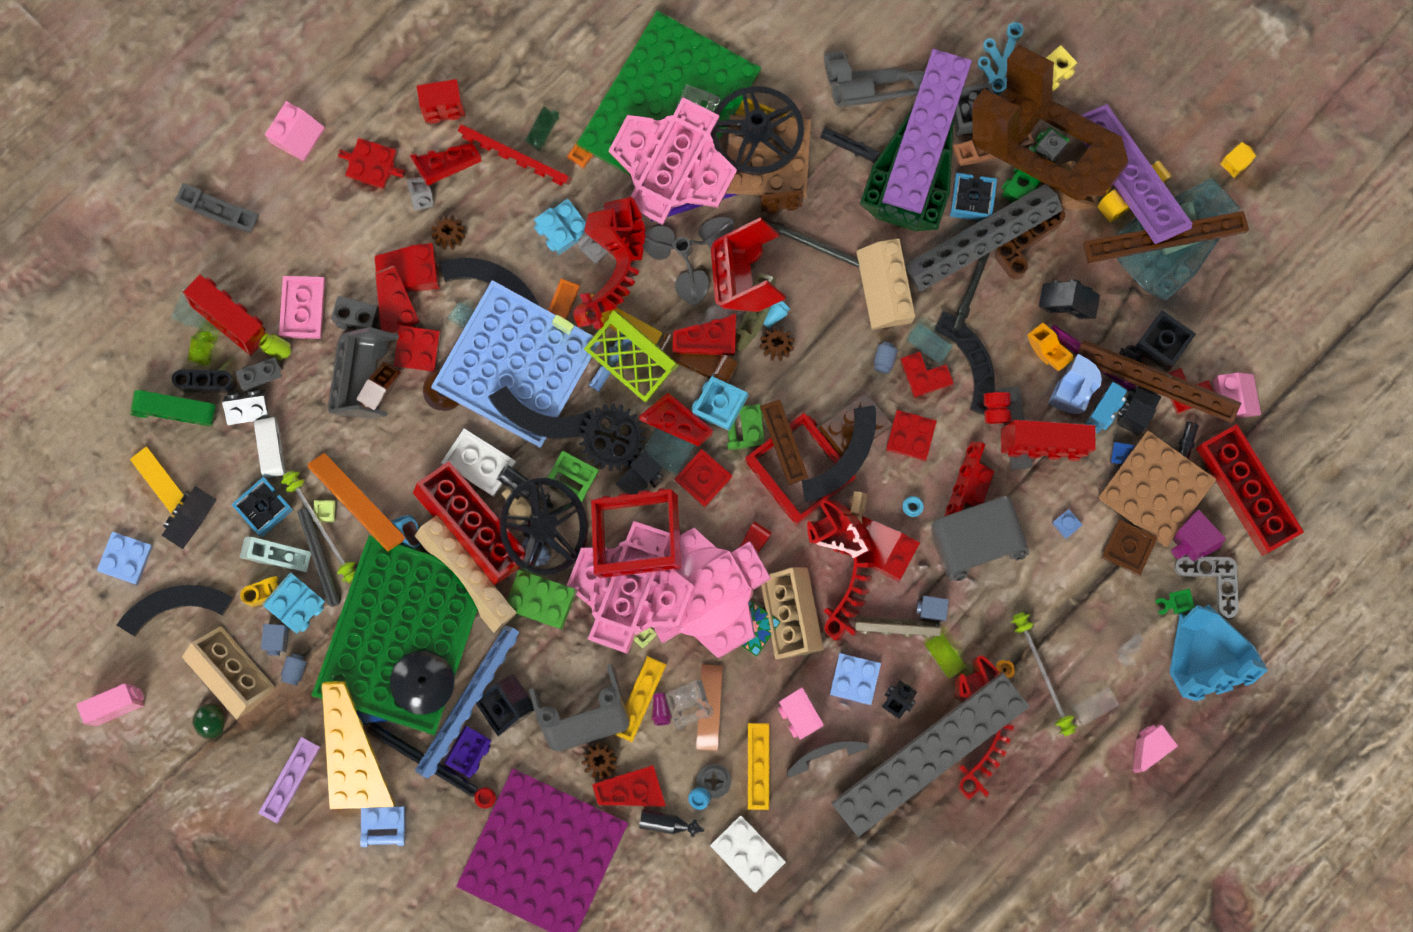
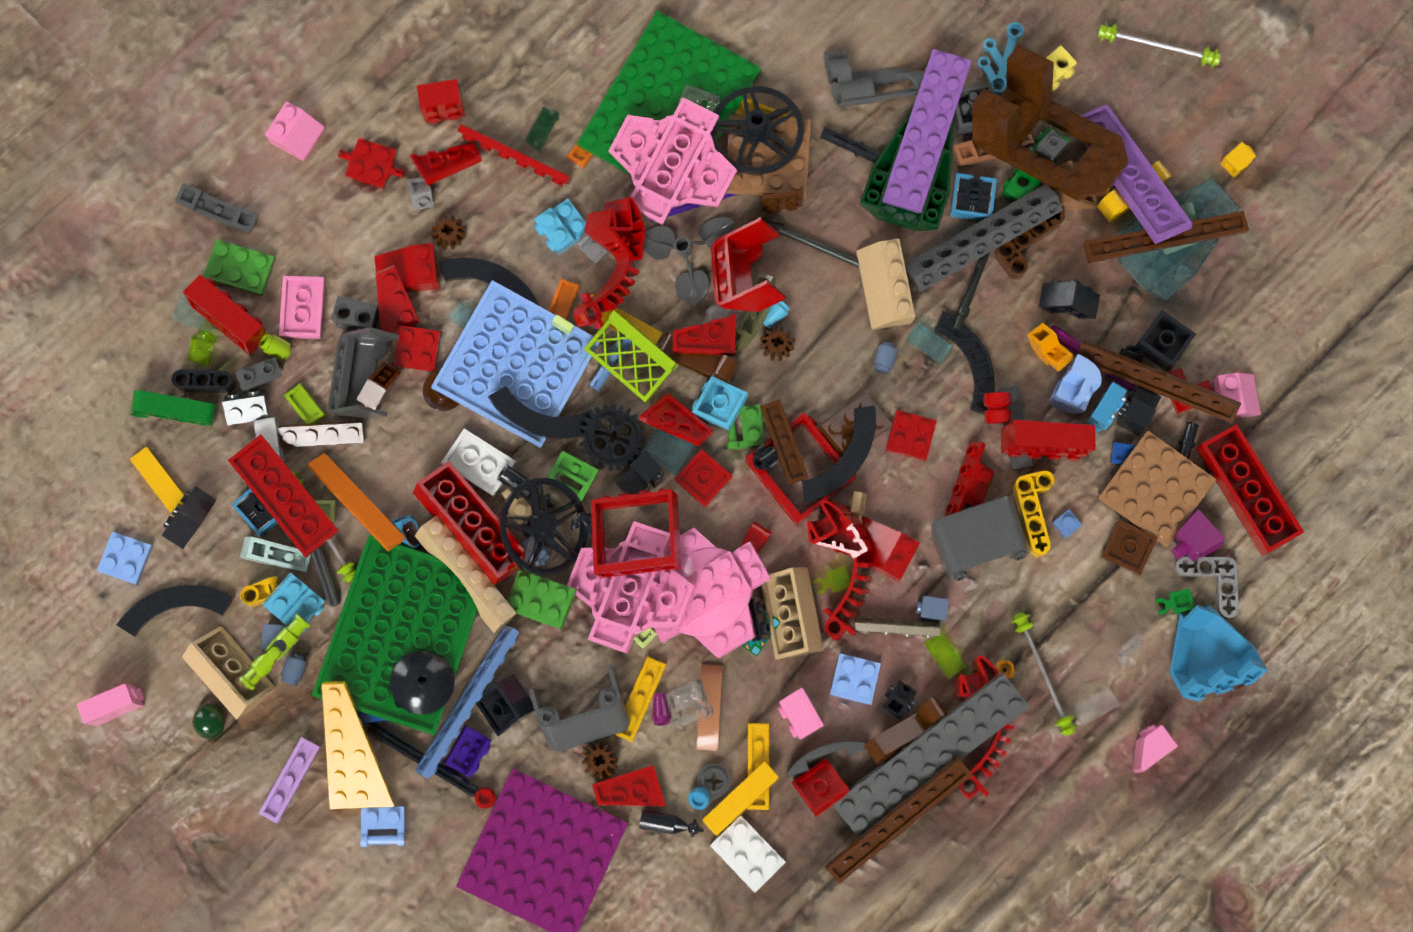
red plate [900,352,953,398] -> none
medium azure plate [902,496,924,517] -> none
none -> bright green plate [203,239,276,296]
none -> red plate [228,434,339,558]
none -> lime piece [239,613,311,690]
none -> plate [279,421,365,448]
none -> lime tile [284,383,326,424]
none -> black piece [570,512,593,544]
none -> yellow tile [702,761,780,836]
none -> black hinge [748,597,771,642]
none -> black gear [752,445,778,472]
none -> red plate [791,758,850,817]
none -> clear neon green plate [813,566,851,595]
none -> reddish brown plate [825,756,973,884]
none -> reddish brown beam [864,697,948,764]
none -> yellow beam [1013,471,1055,558]
none -> axle [1097,22,1221,69]

